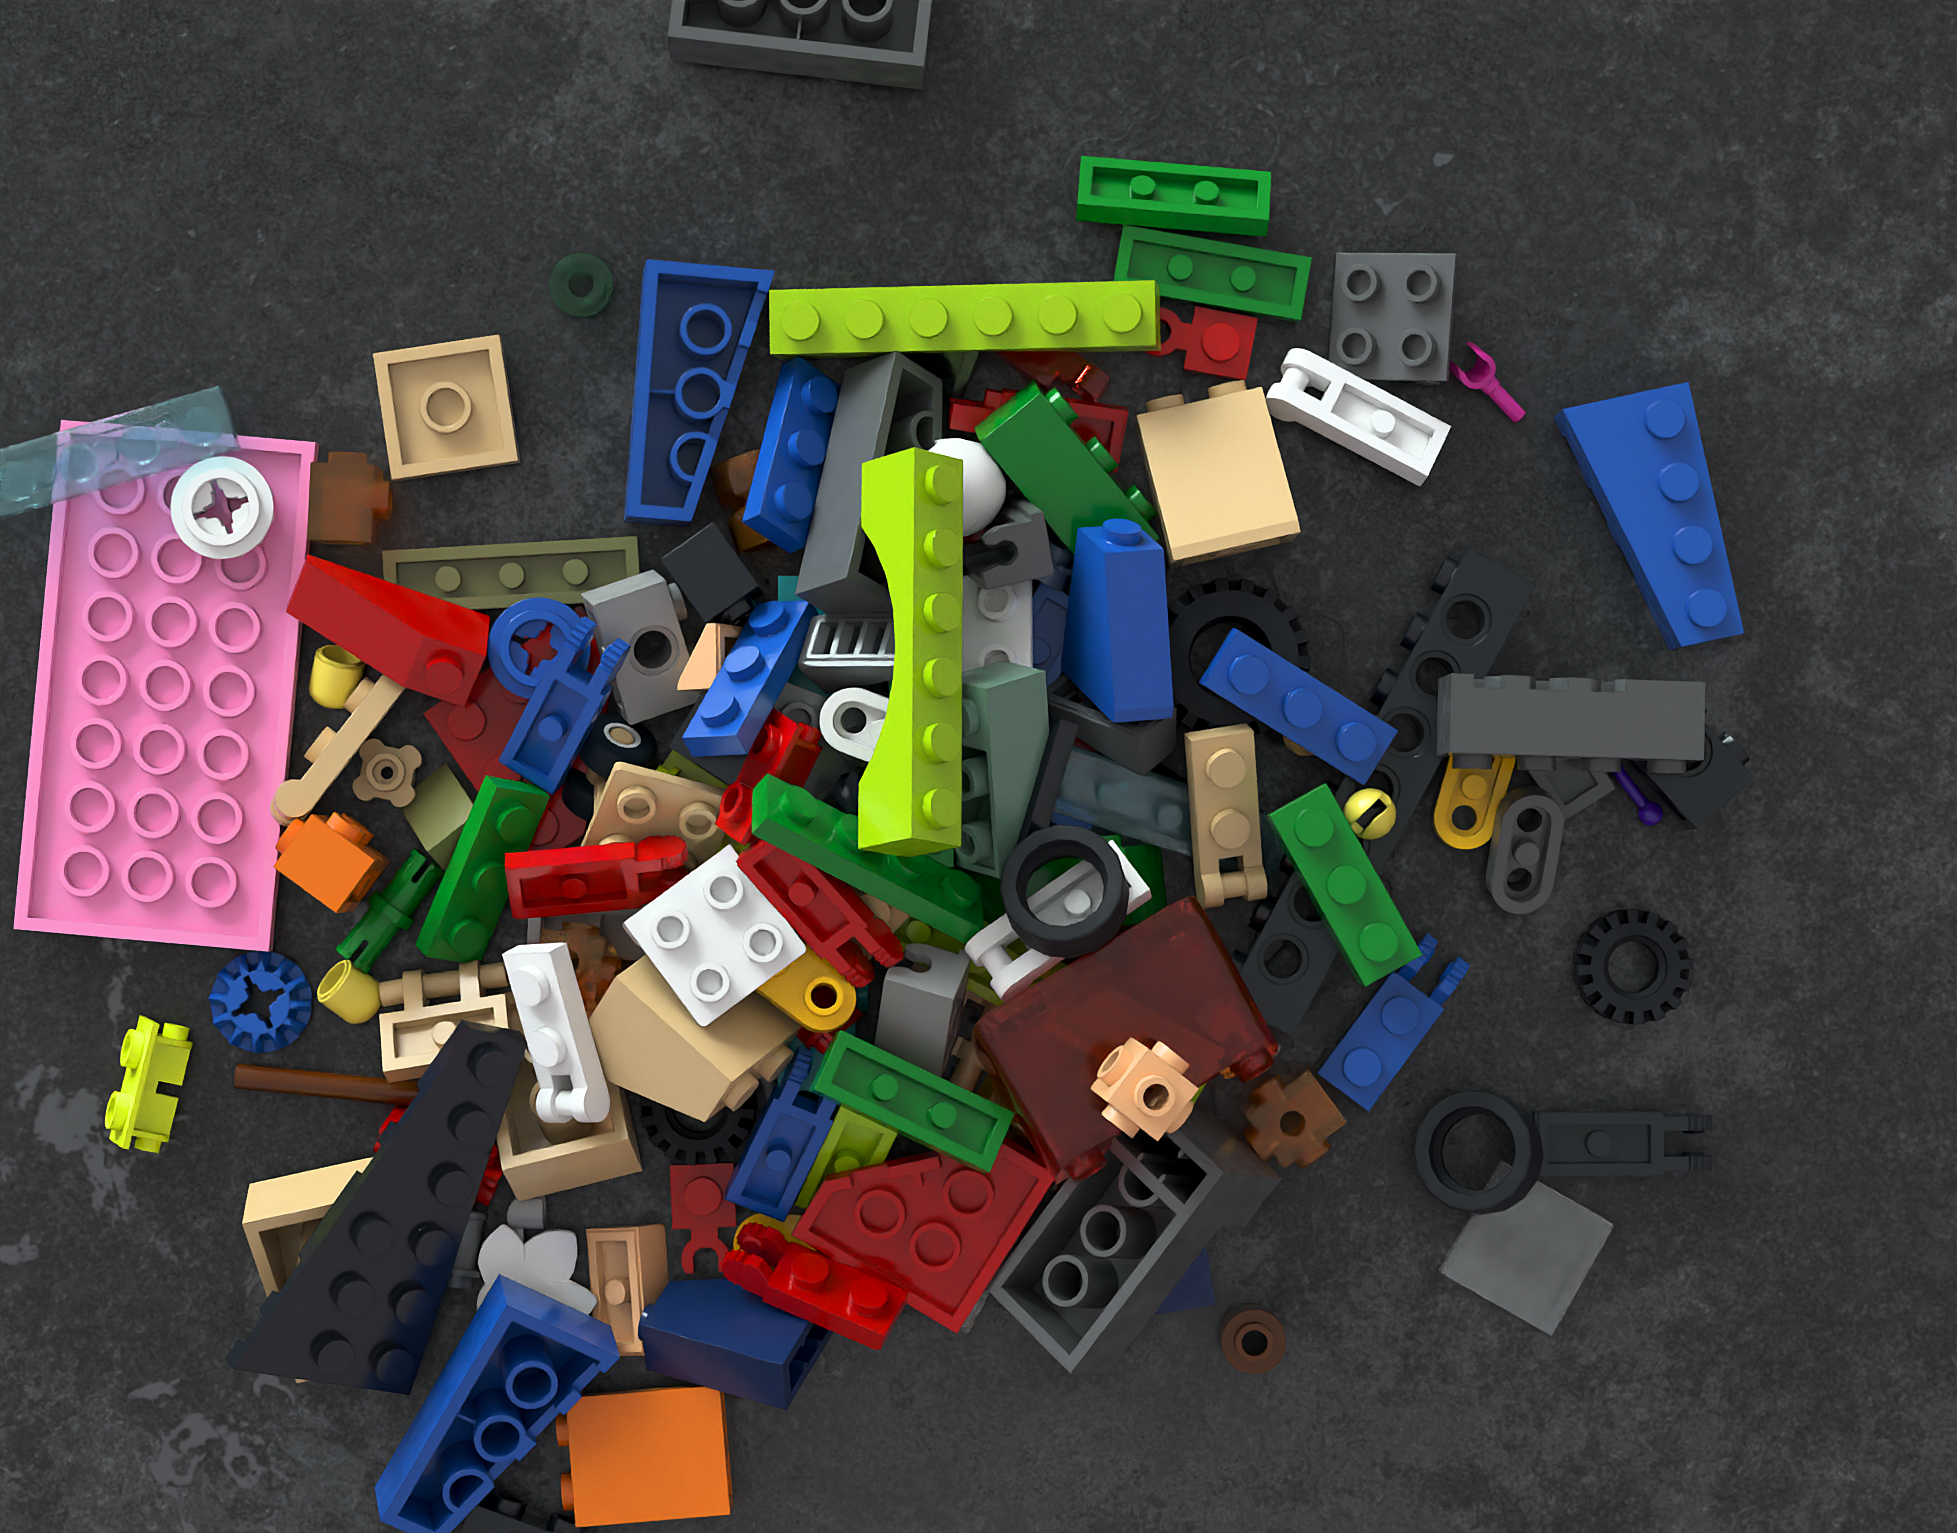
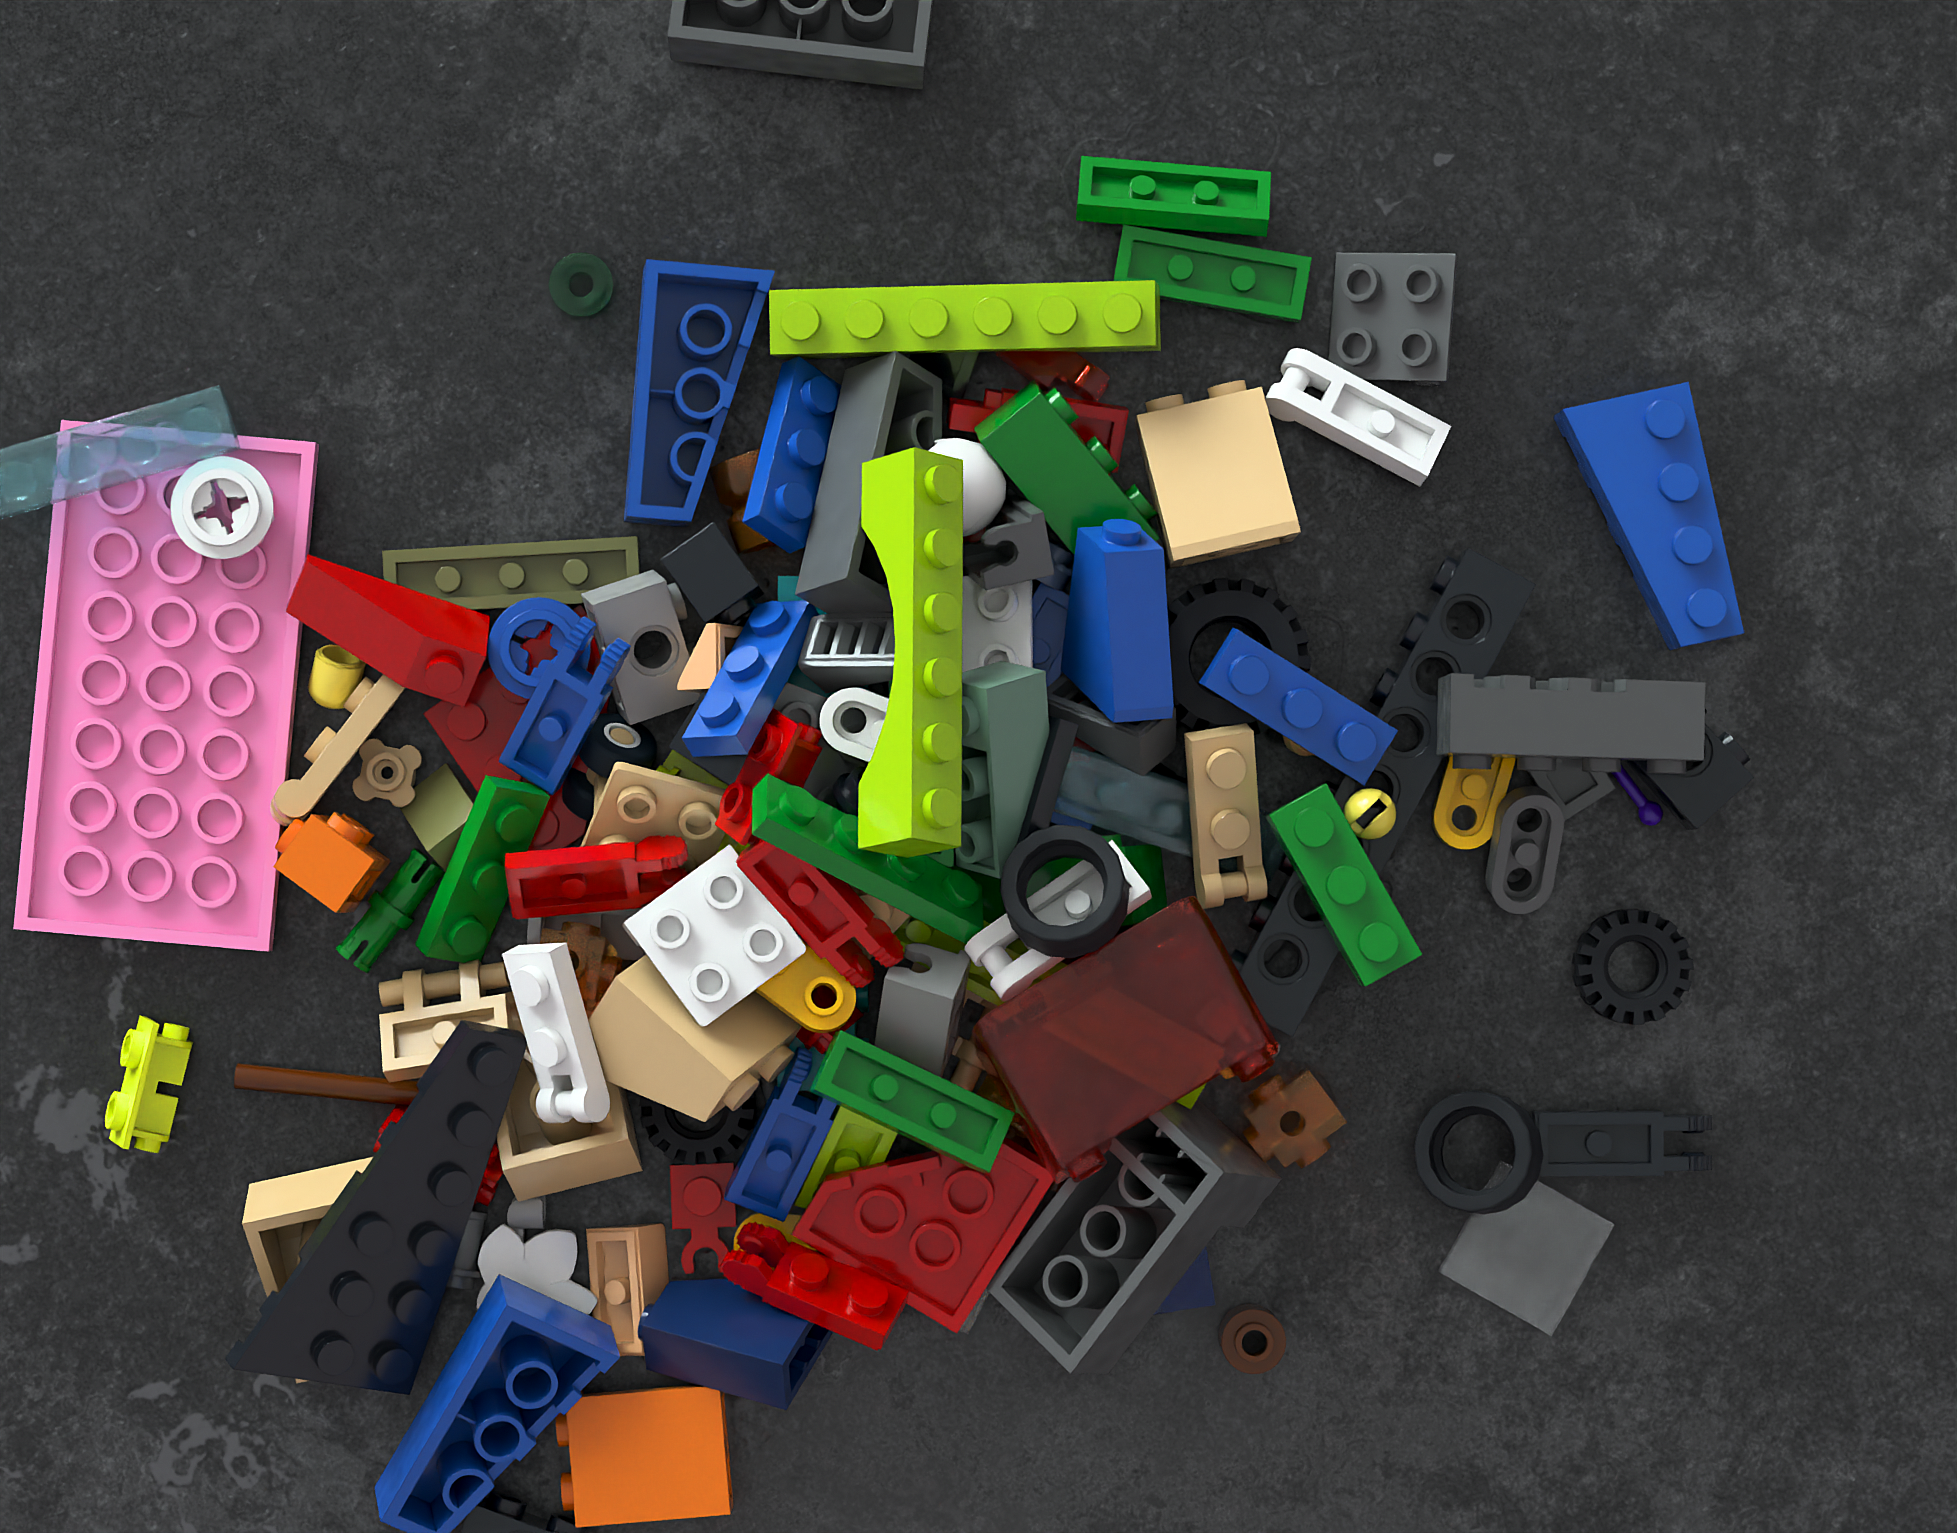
blue gear [208,951,313,1053] -> none
clear orange brick [307,452,393,546] -> none
light yellow piece [317,960,382,1024] -> none
tan plate [373,334,520,482] -> none
light nougat brick [1090,1037,1199,1141] -> none
red plate [1141,306,1258,381] -> none
blue hinge [1316,933,1470,1112] -> none
dark pink hand [1449,342,1526,423] -> none

